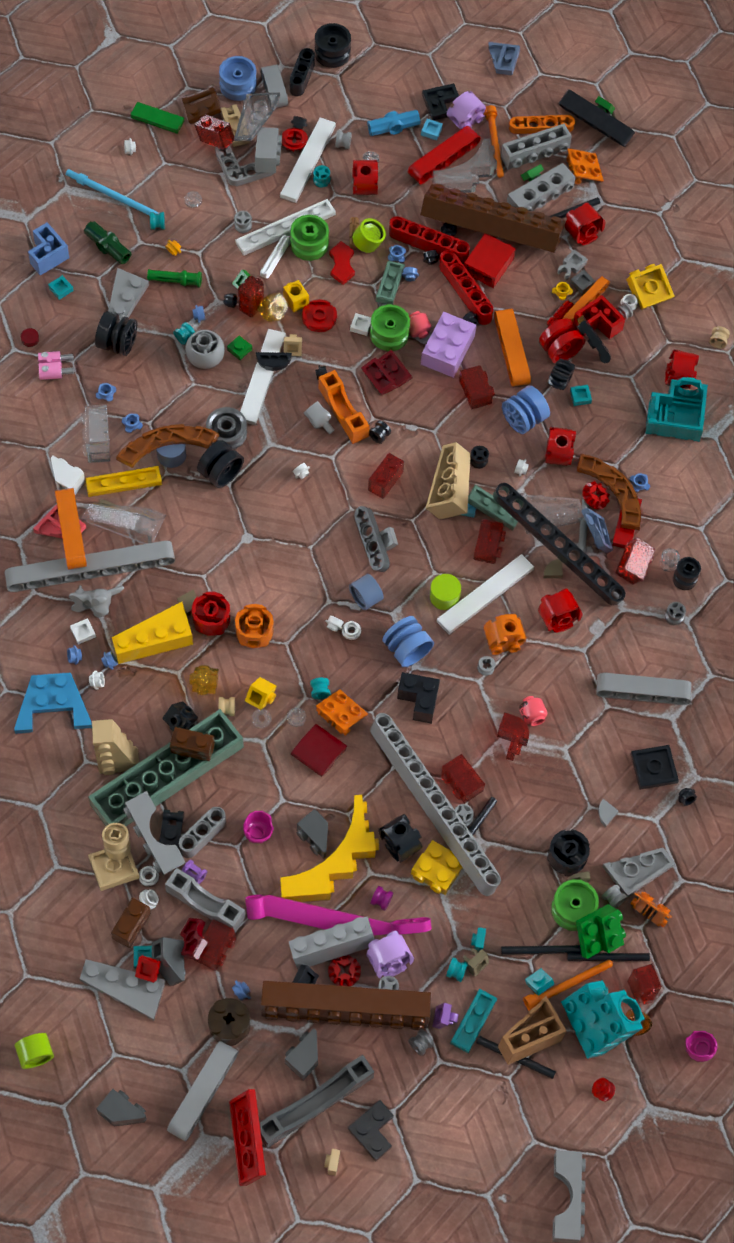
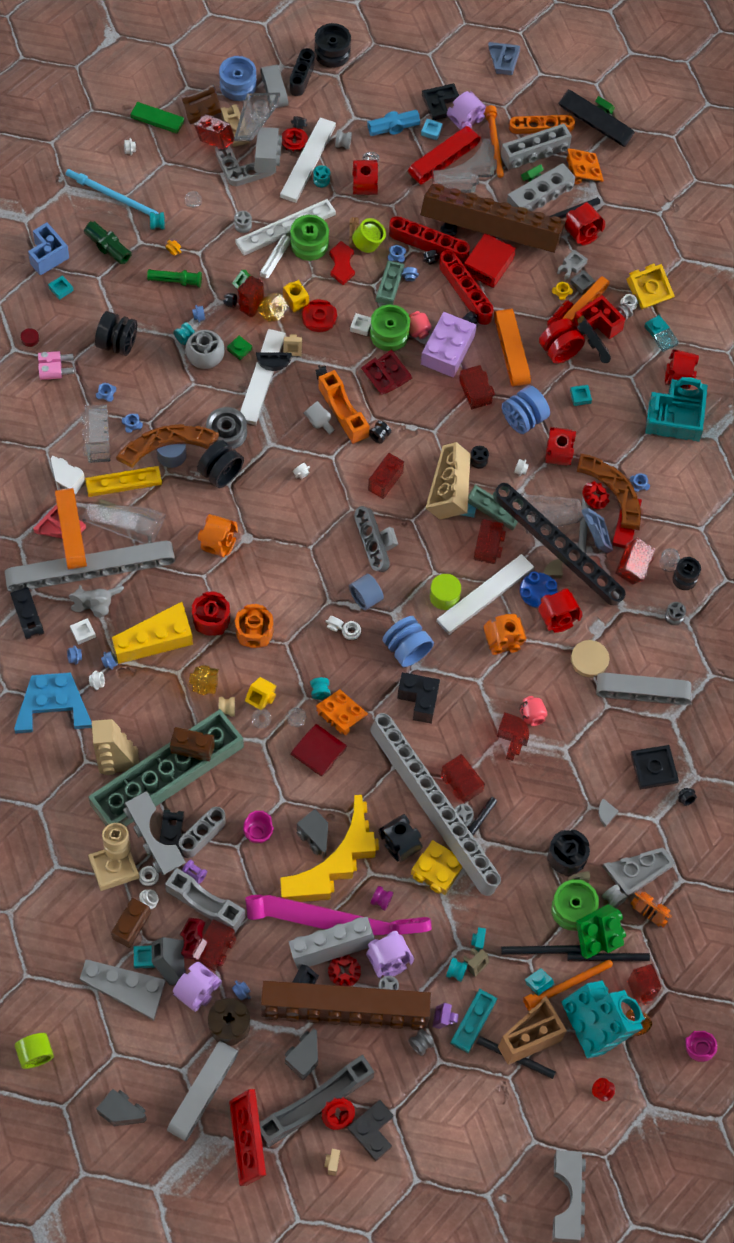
light grey wing [108,268,149,320] -> none
red plate [135,955,161,983] -> none
black brick [162,701,198,732] -> none
dark tan tile [177,590,196,616] -> none
light grey bush [477,656,496,676] -> none
black gear [548,358,575,391] -> none
tan wheel [709,326,730,349] -> none
none -> black plate [10,587,44,640]
none -> lavender brick [173,962,222,1012]
none -> orange brick [198,514,238,557]
none -> red gear [321,1097,355,1130]
none -> blue dish [520,571,558,608]
none -> tan tile [571,640,610,678]
none -> teal plate [644,315,670,339]
none -> clear light blue plate [653,328,679,352]

